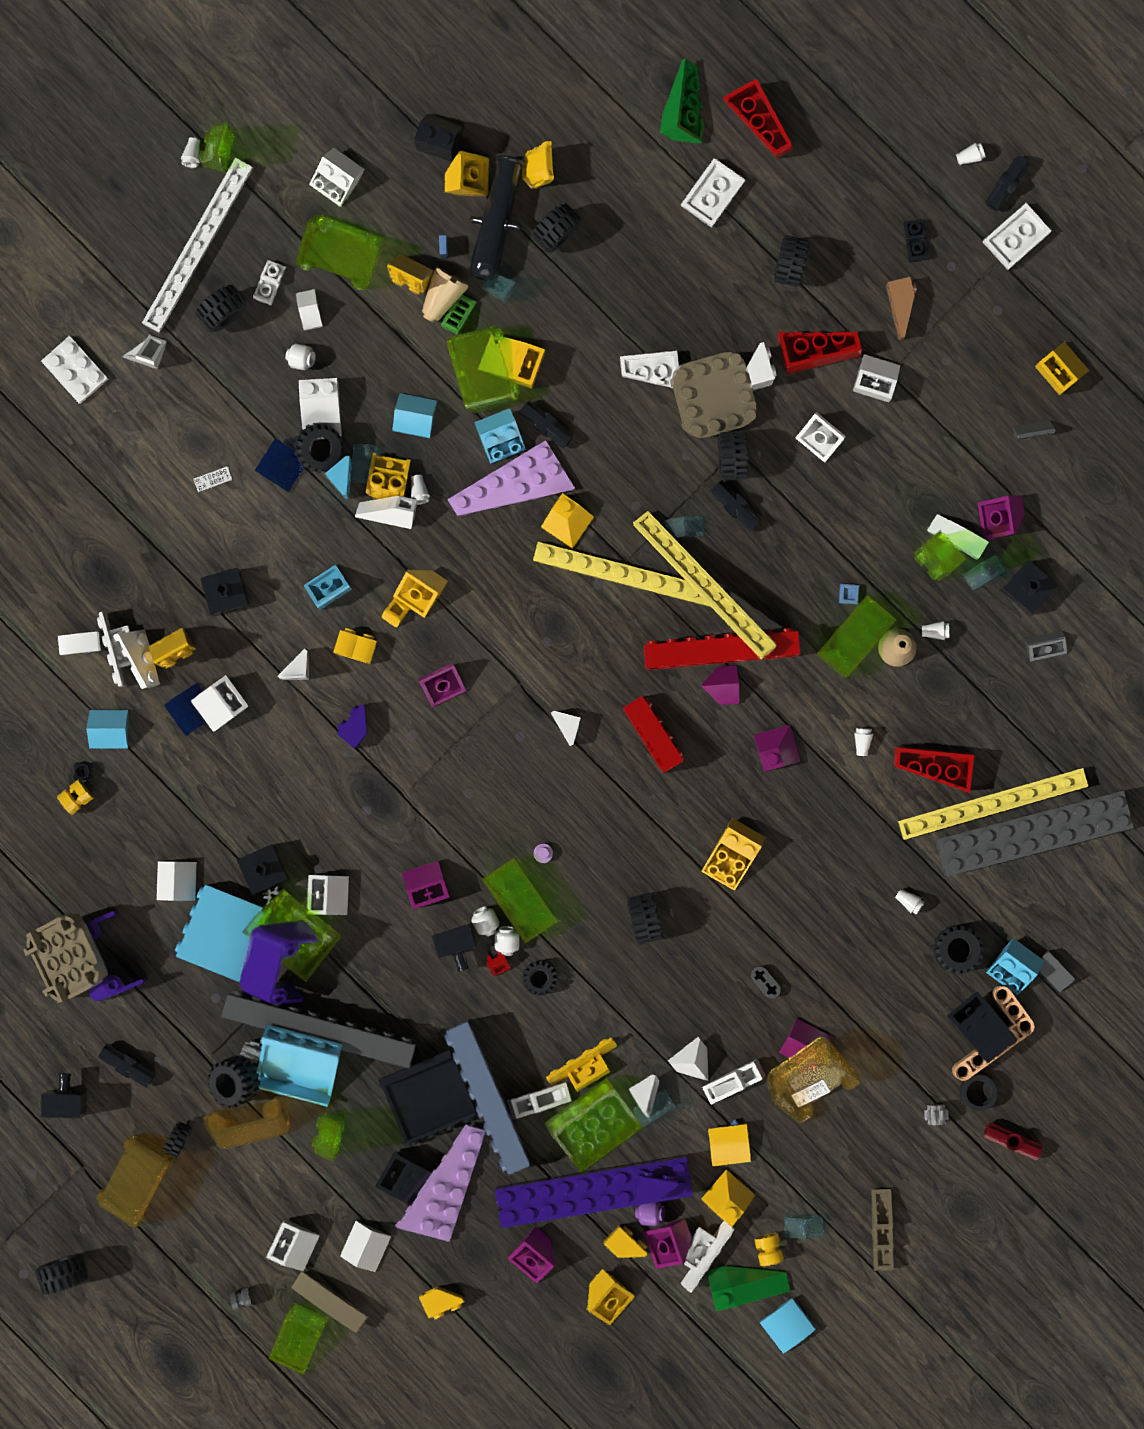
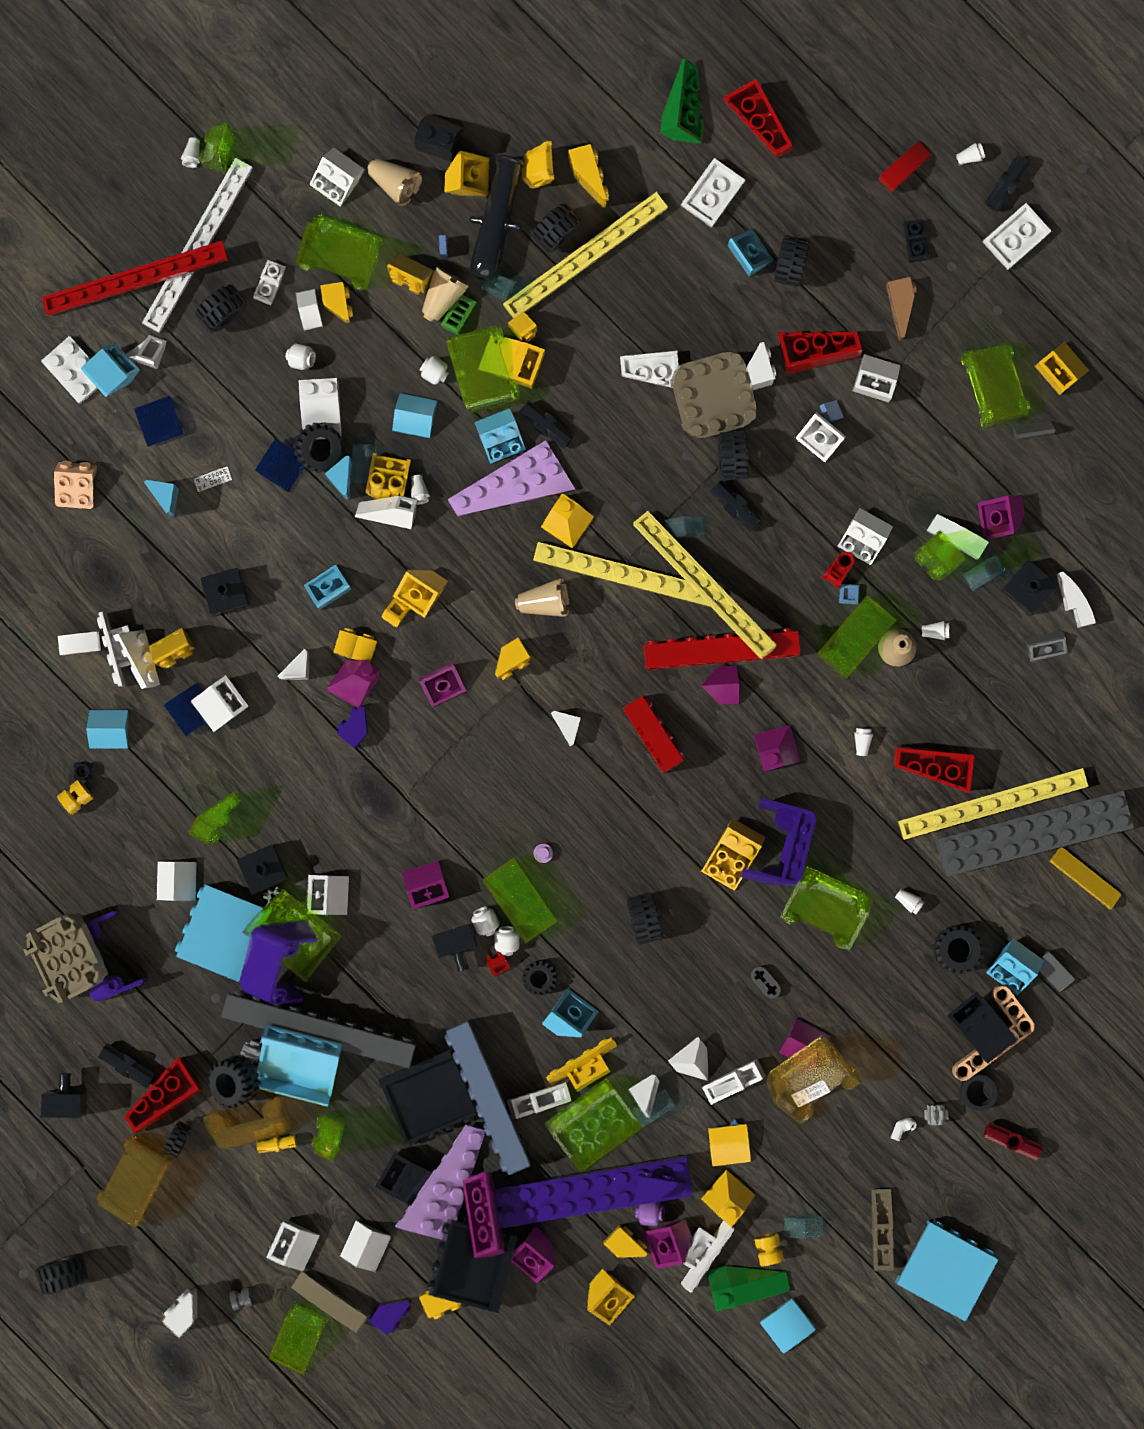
none -> red plate [42,241,228,316]
none -> light nougat bracket [54,461,97,509]
none -> medium azure slope [81,342,140,397]
none -> red wedge [124,1057,203,1133]
none -> clear blue slope [134,396,184,447]
none -> medium azure slope [144,480,179,518]
none -> white slope [162,1287,198,1337]
none -> clear neon green slope [188,792,241,845]
none -> yellow pin [257,1135,297,1154]
none -> yellow slope [320,282,353,323]
none -> magenta slope [326,660,380,708]
none -> tan cone [368,158,422,206]
none -> dark purple slope [369,1298,412,1335]
none -> white head [420,356,449,385]
none -> black panel [427,1219,518,1313]
none -> magenta slope [462,1172,505,1258]
none -> yellow slope [495,638,531,680]
none -> light yellow plate [503,192,668,318]
none -> yellow slope [508,311,537,343]
none -> tan cone [515,579,569,617]
none -> medium azure slope [542,989,599,1037]
none -> yellow slope [568,144,609,208]
none -> medium azure slope [728,229,773,277]
none -> dark purple windscreen [740,798,816,886]
none -> clear neon green windscreen [780,867,872,951]
none -> medium blue tile [820,400,844,423]
none -> red piece [822,552,854,589]
none -> white slope [838,508,893,565]
none -> red slope [878,141,932,193]
none -> white arm [891,1118,917,1141]
none -> medium azure panel [895,1220,998,1322]
none -> clear neon green windscreen [961,342,1031,429]
none -> yellow slope [1049,847,1121,909]
none -> white slope [1056,572,1096,628]

